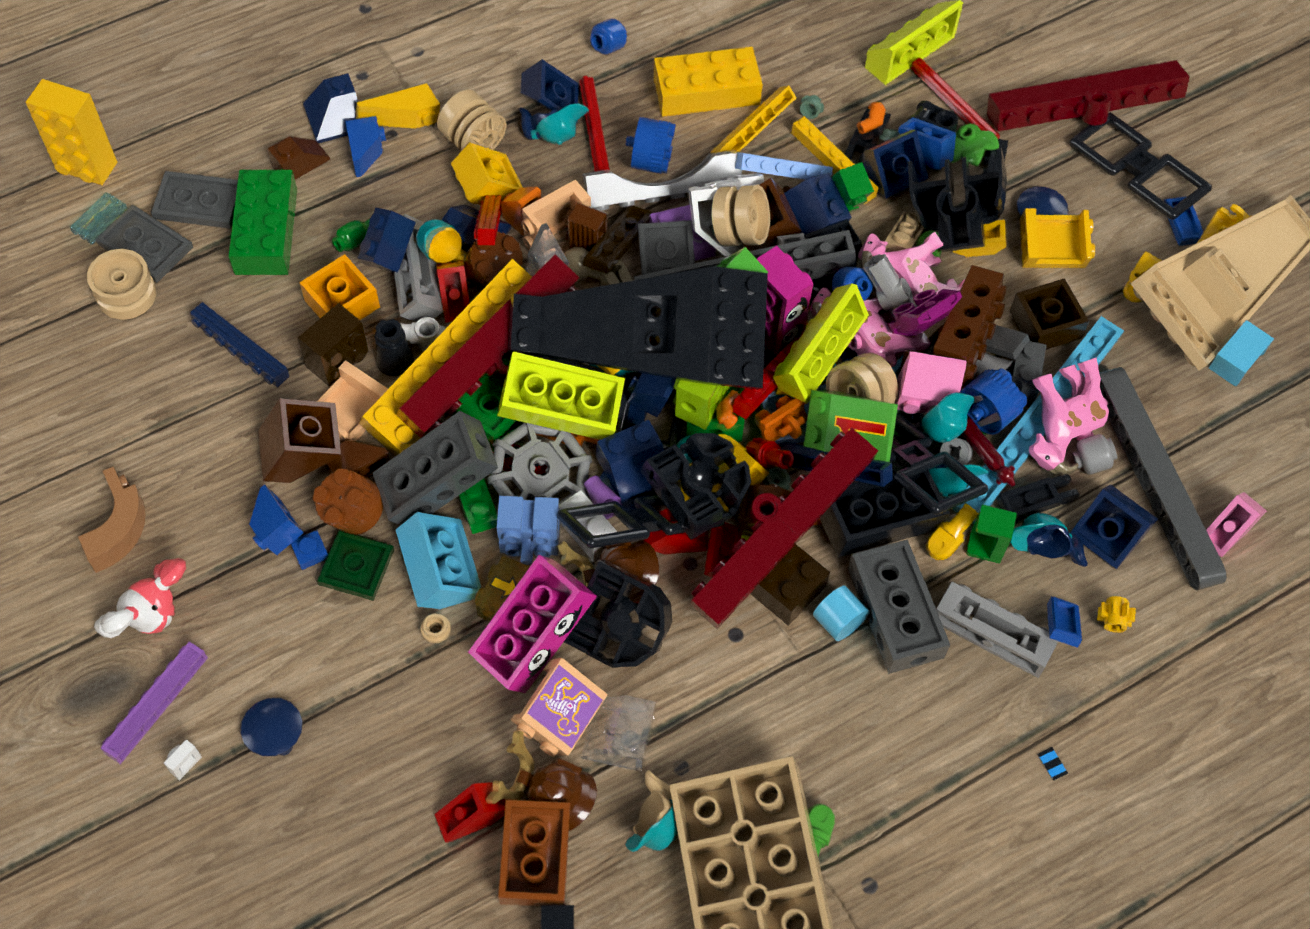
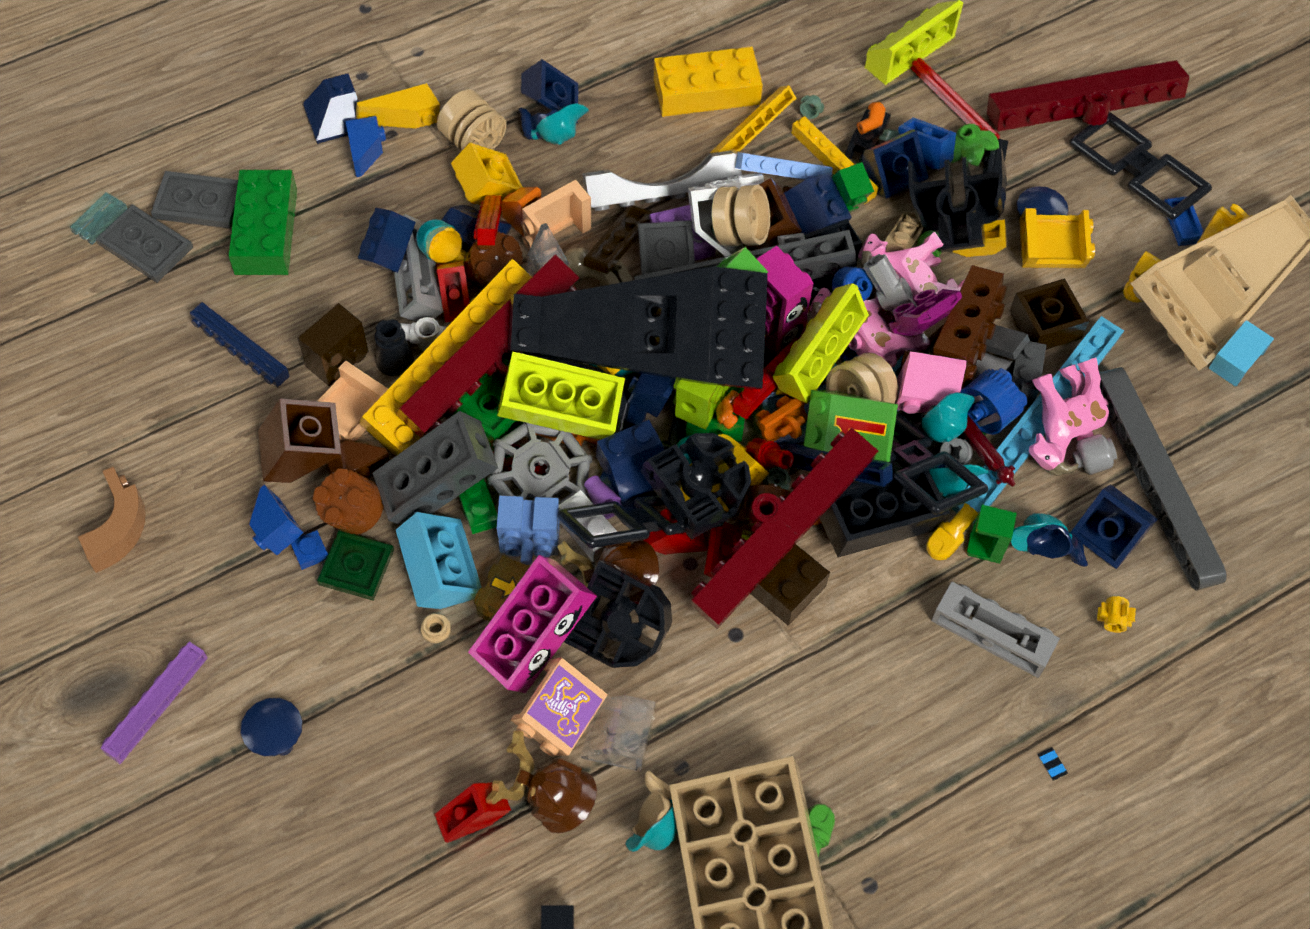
yellow brick [25,79,118,185] -> none
tan wheel [87,249,156,320] -> none
hair [94,558,186,638] -> none
white plate [164,740,202,781] -> none
reddish brown slope [268,136,330,180] -> none
light orange brick [299,254,380,320] -> none
green plant [332,219,370,252] -> none
dark orange slope [498,800,570,906] -> none
reddish brown brick [564,202,608,251] -> none
red axle [579,75,610,171] -> none
blue head [590,18,627,55] -> none
blue piece [625,117,676,174] -> none
medium azure piece [813,586,869,641] -> none
dark grey brick [848,539,950,674] -> none
black piece [907,100,958,132] -> none
black hinge [996,474,1080,521] -> none
blue tile [1047,596,1082,648] -> none
bright pink slope [1206,492,1267,557] -> none

